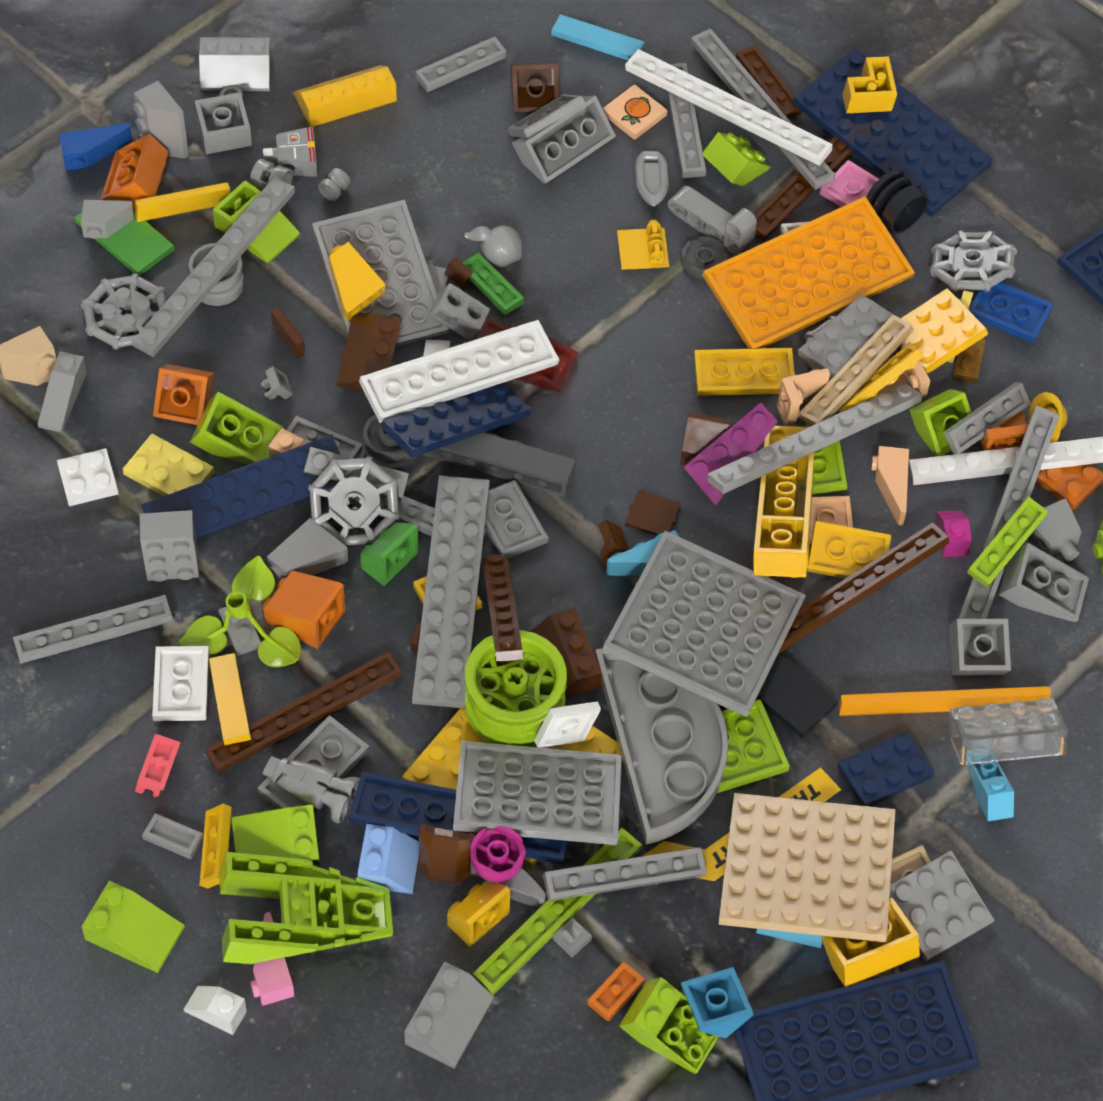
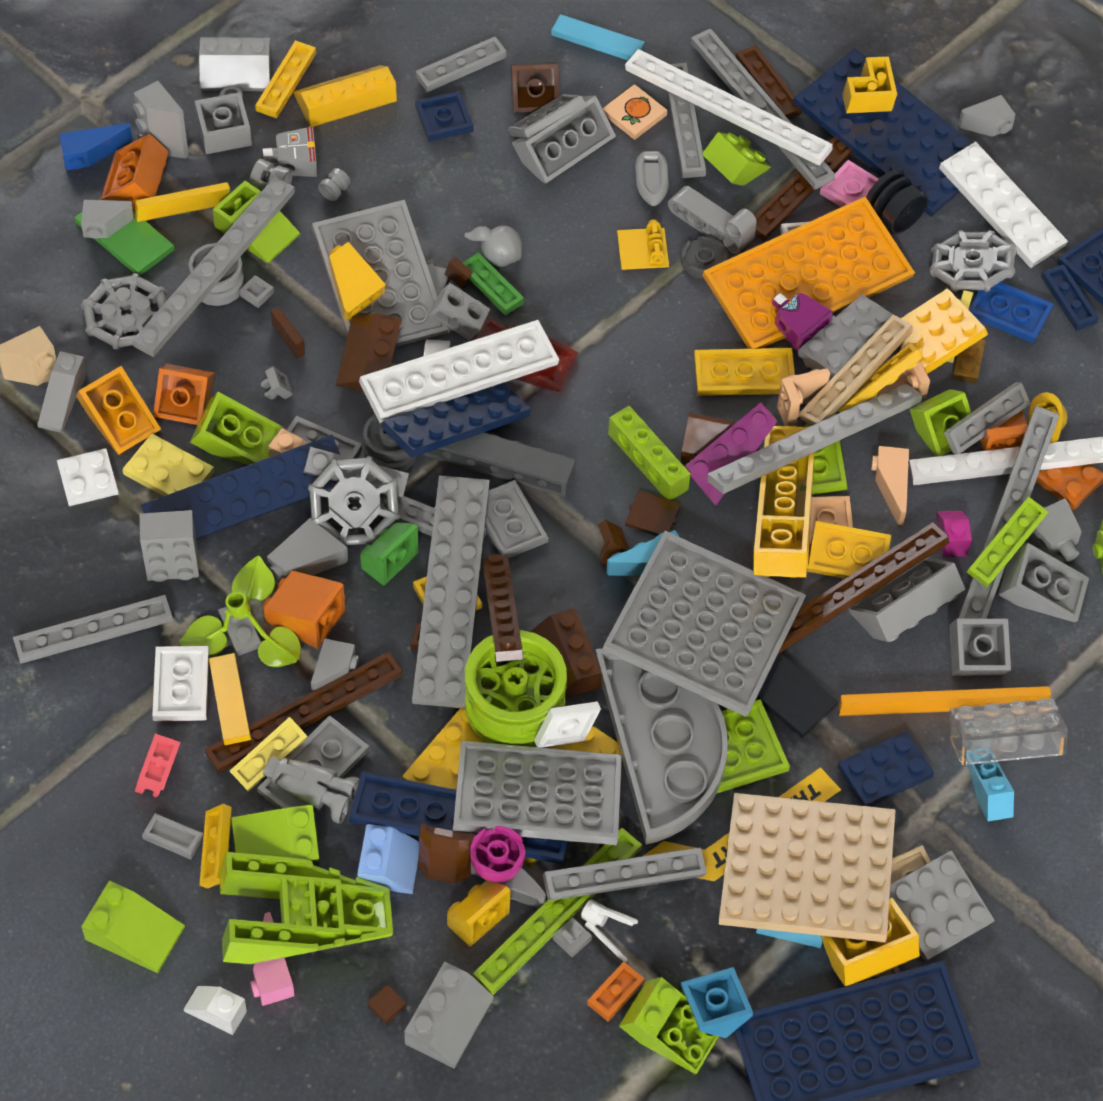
none -> light orange slope [76,366,161,455]
none -> light yellow plate [230,717,308,792]
none -> light grey plate [239,275,274,308]
none -> yellow plate [255,40,316,118]
none -> light grey slope [311,638,359,692]
none -> reddish brown tile [367,984,407,1025]
none -> dark blue plate [415,91,473,142]
none -> white plant [581,899,638,963]
none -> lime brick [608,406,690,500]
none -> magenta torso [772,293,833,351]
none -> light grey slope [848,557,965,642]
none -> white plate [939,142,1068,268]
none -> light grey slope [958,95,1016,137]
none -> dark blue plate [1041,264,1099,331]

